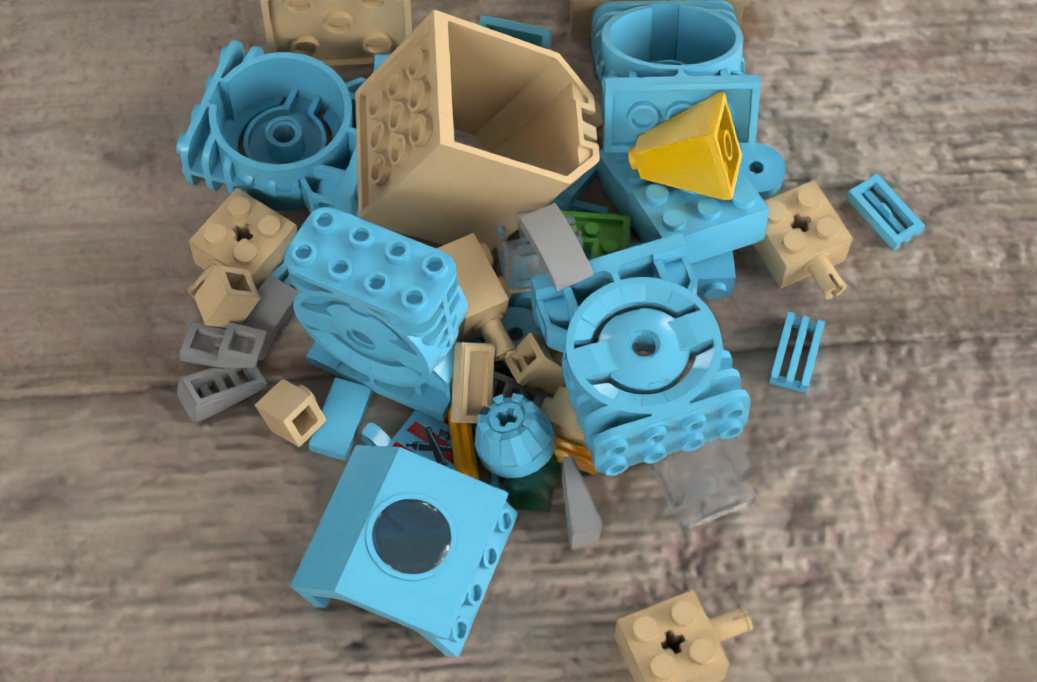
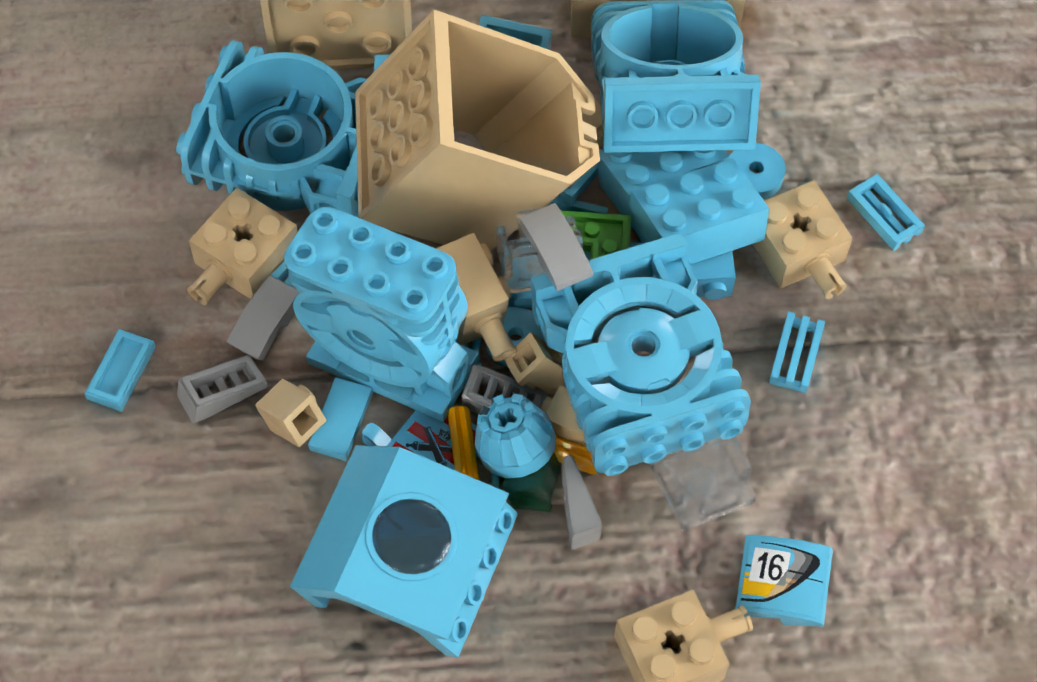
light grey slope [180,321,267,368] -> none
tan brick [194,265,260,328] -> none
tan tile [451,342,495,423] -> none
yellow slope [628,92,742,200] -> none
none -> medium azure tile [84,329,156,412]
none -> medium azure slope [736,535,833,627]

